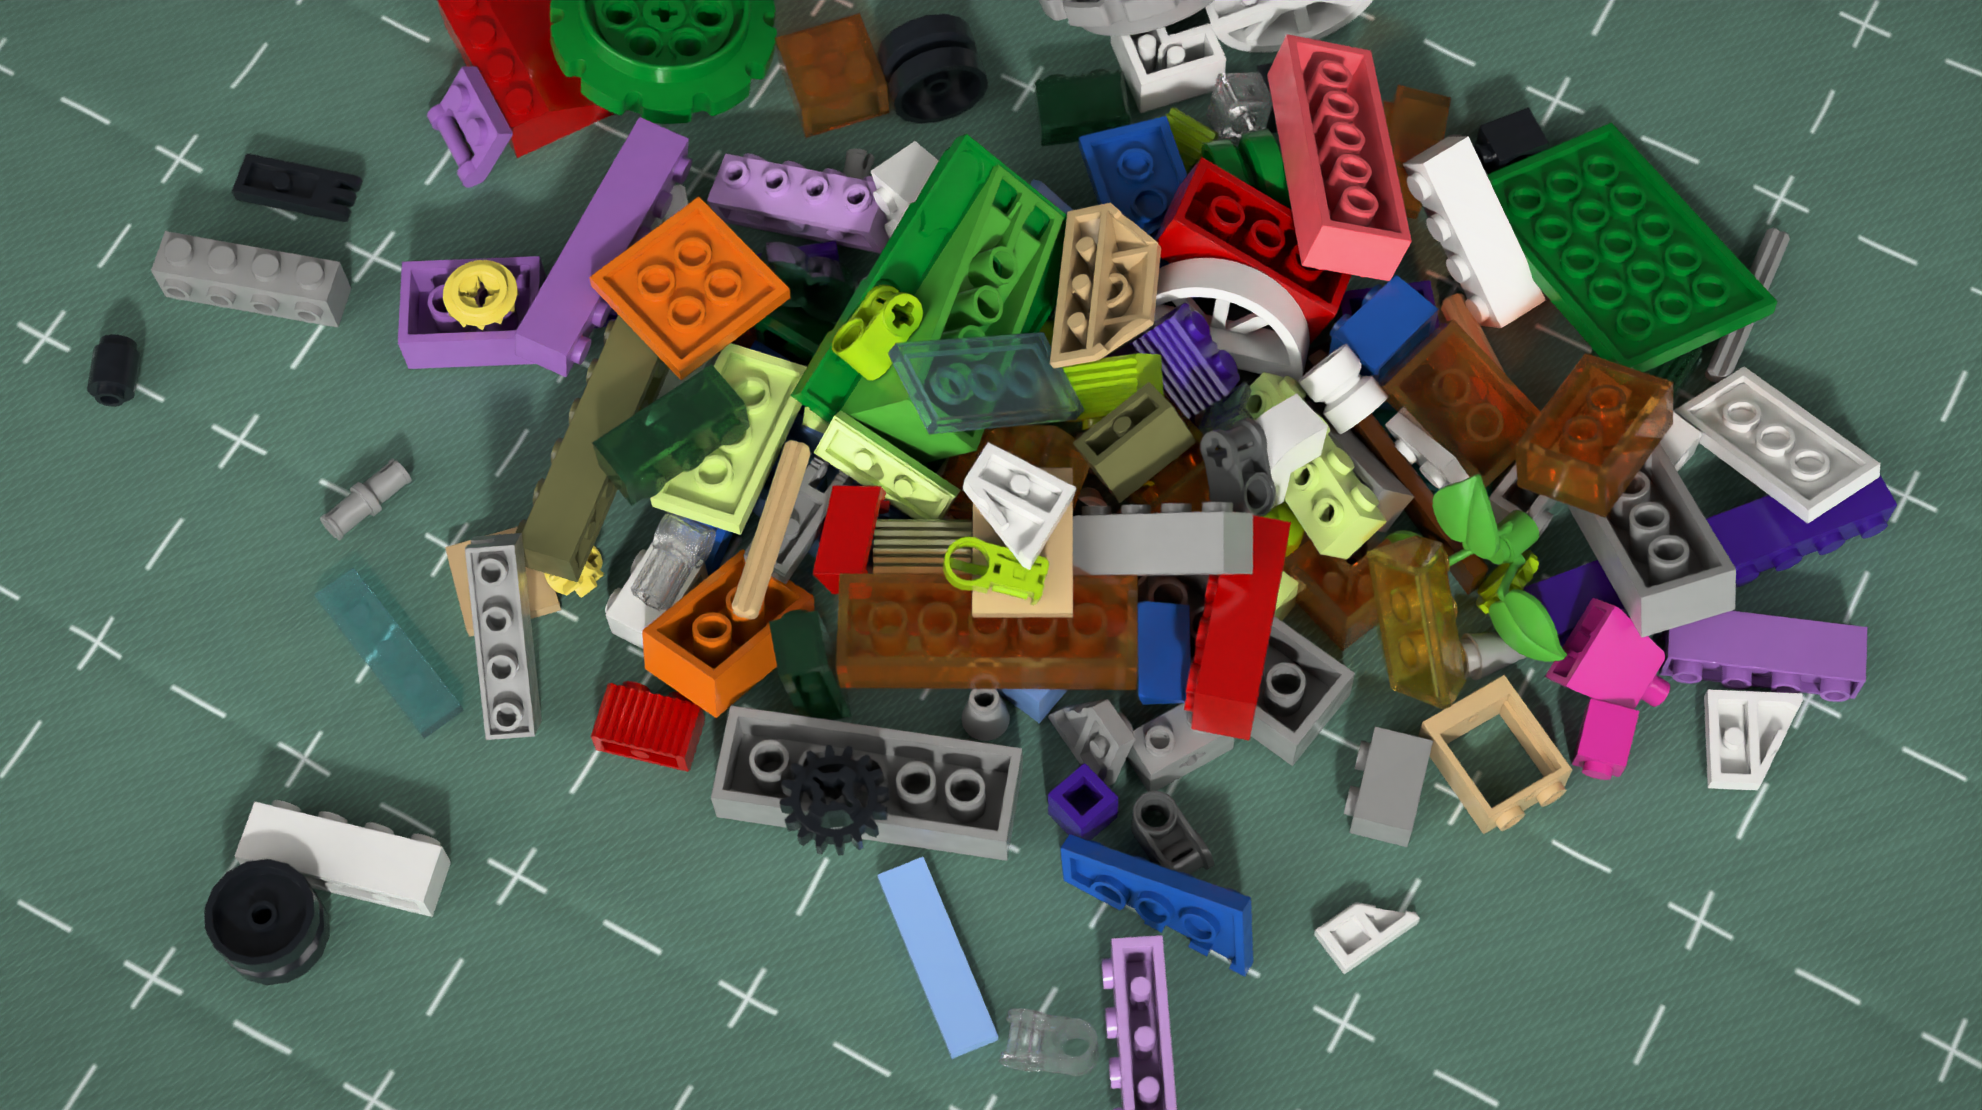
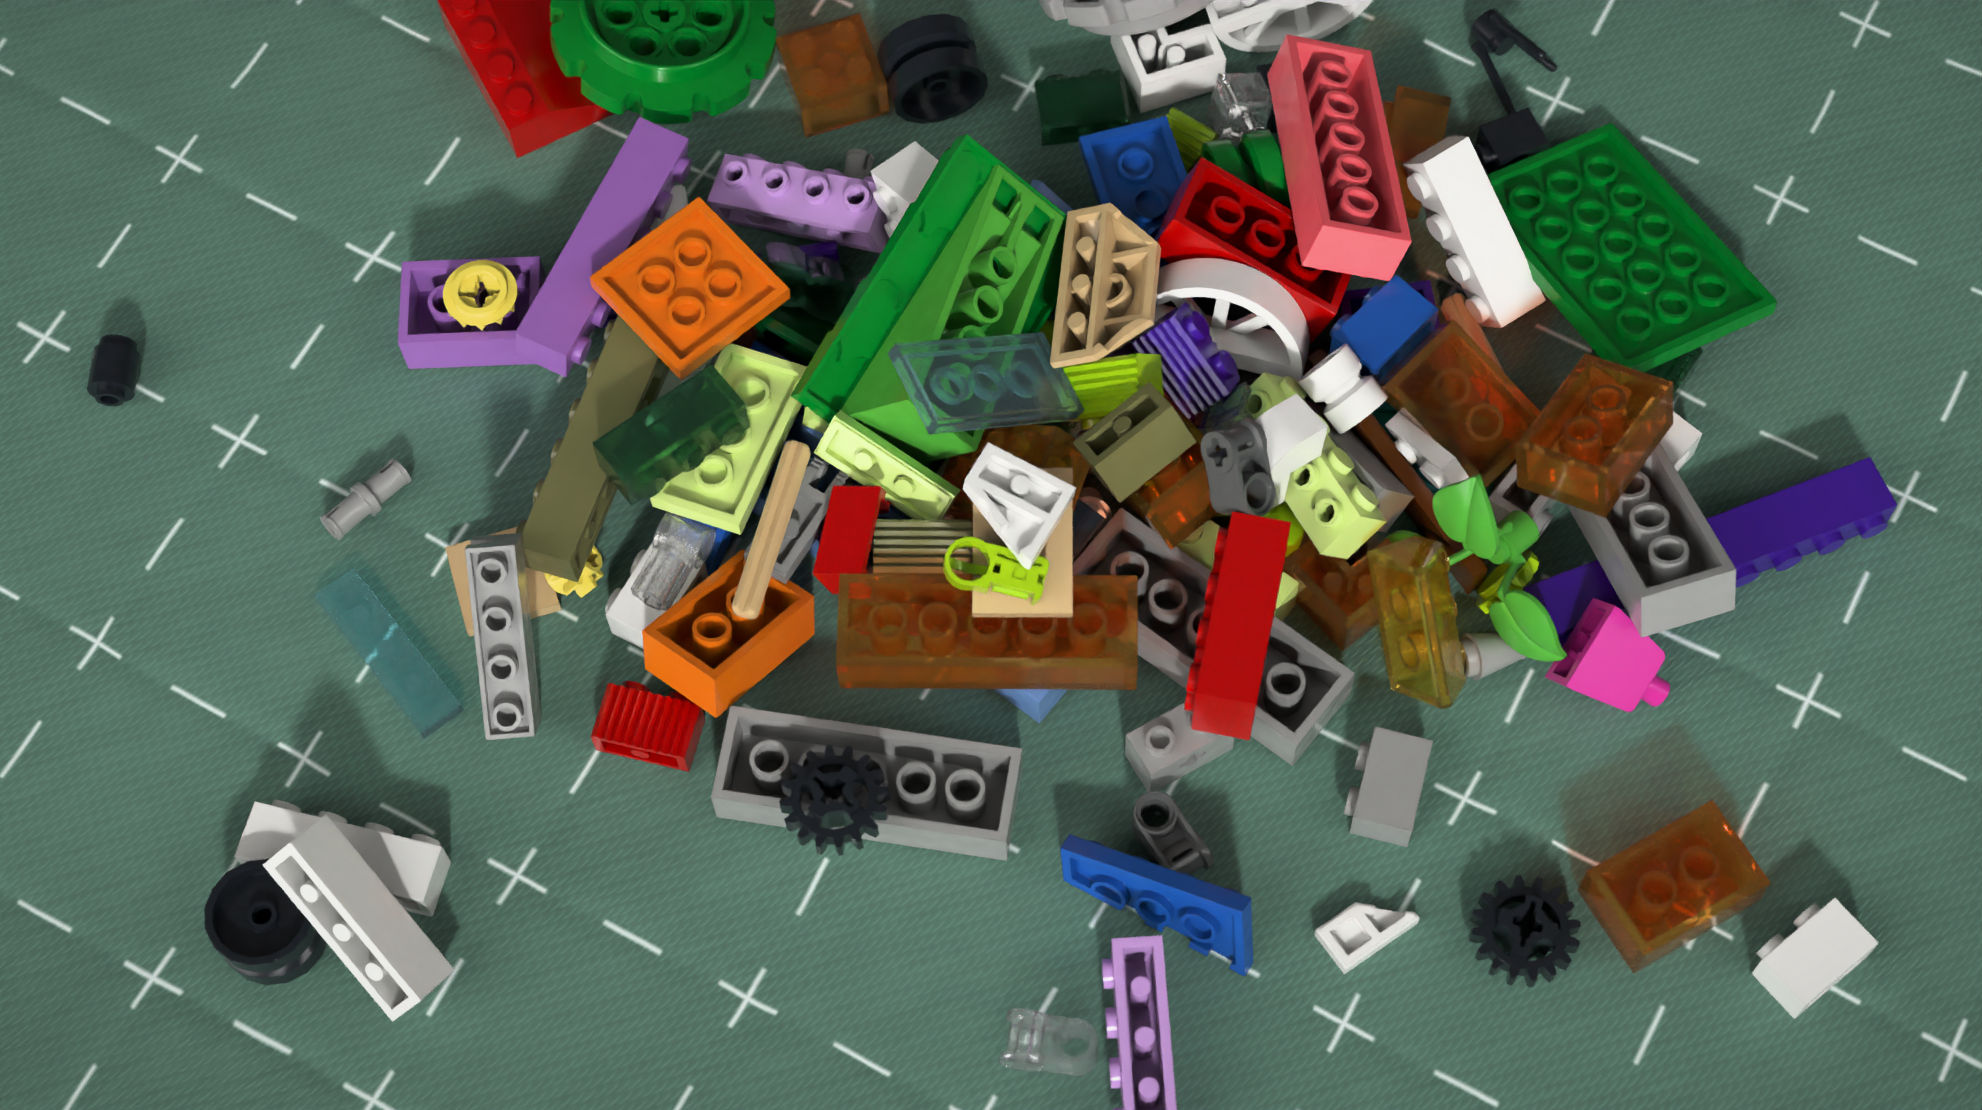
light grey brick [151,231,351,328] -> none
black hinge [232,153,363,222] -> none
medium lavender plate [427,66,513,188] -> none
clear green brick [769,610,852,720] -> none
lime piece [832,285,923,380] -> none
light blue tile [877,857,998,1059] -> none
light grey cone [961,684,1010,741] -> none
light grey wing [1048,699,1135,786] -> none
dark purple brick [1048,763,1118,841] -> none
light grey brick [1073,502,1253,576] -> none
blue slope [1137,601,1191,705] -> none
tan window [1418,675,1572,834] -> none
dark pink brick [1571,698,1639,780] -> none
medium lavender brick [1659,611,1868,702] -> none
white plate [1674,367,1880,523] -> none
white wing [1704,689,1803,790] -> none
light grey axle [1705,228,1790,383] -> none
none -> white brick [263,814,454,1022]
none -> black gear [1469,875,1581,987]
none -> black plant [1470,9,1557,115]
none -> clear orange brick [1577,800,1771,974]
none -> white brick [1752,898,1878,1019]

